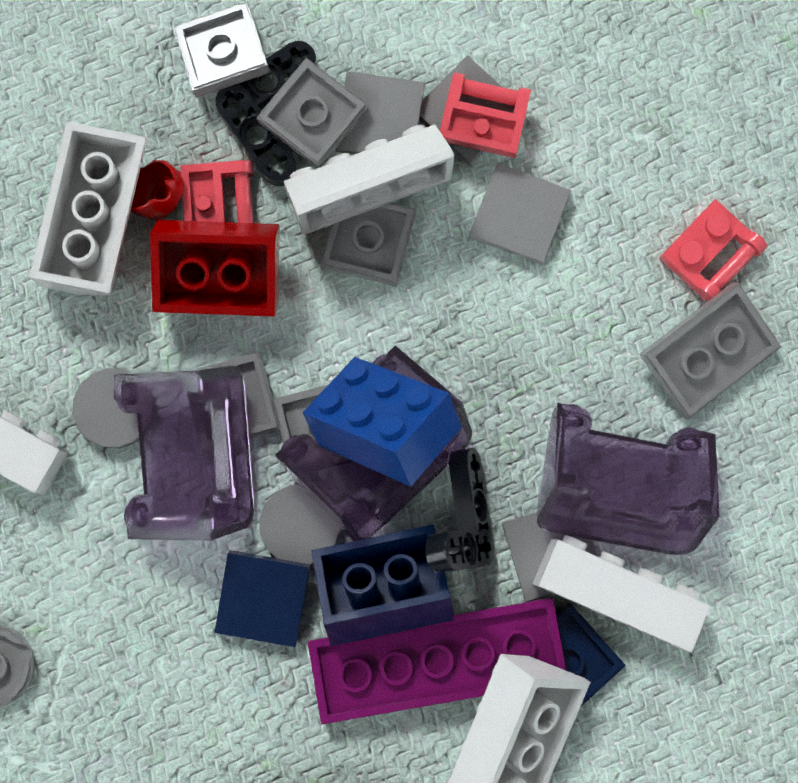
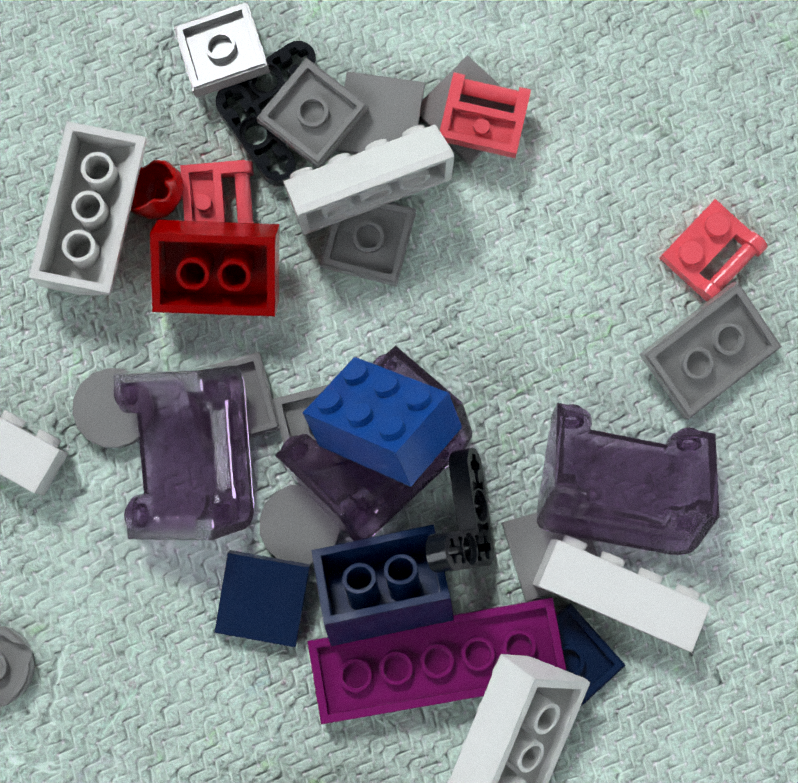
light grey tile [468,162,571,265] -> none

